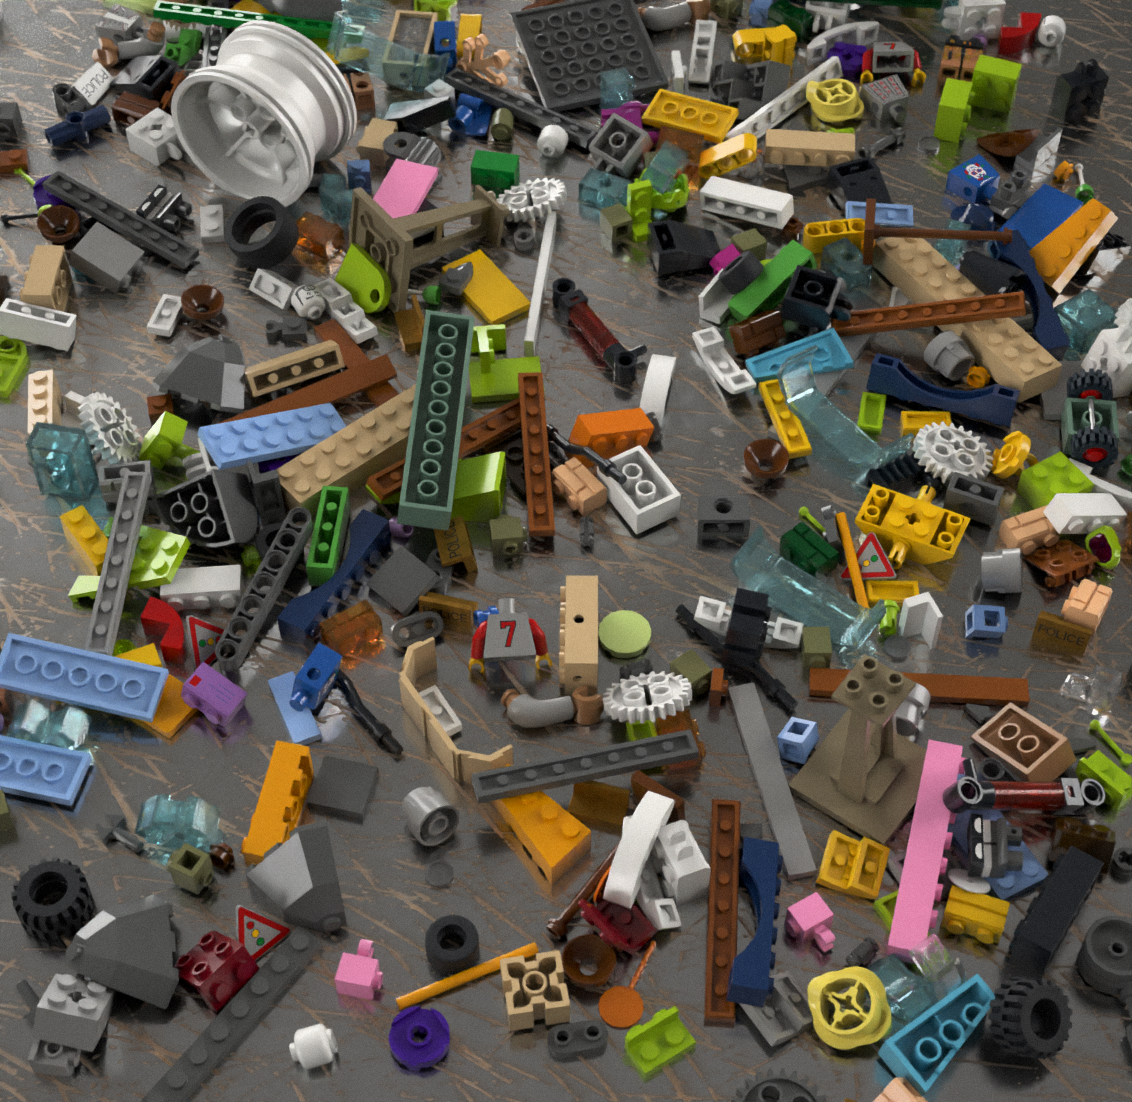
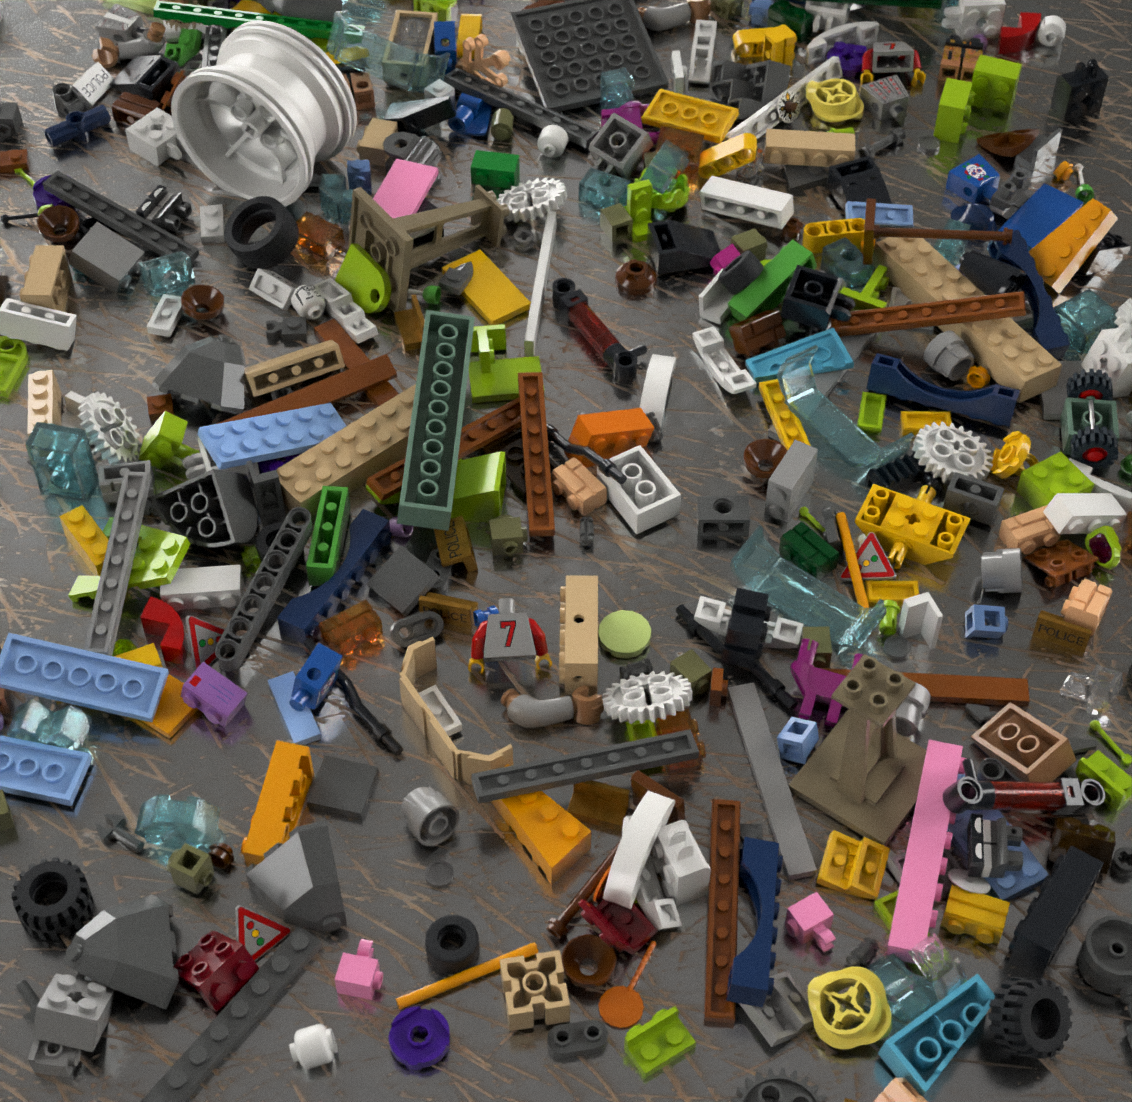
none -> clear light blue brick [139,250,196,296]
none -> reddish brown piece [615,259,657,296]
none -> light grey brick [765,440,818,522]
none -> piece [777,90,800,123]
none -> magenta connector [790,638,863,728]
none -> lime bracket [840,264,889,311]

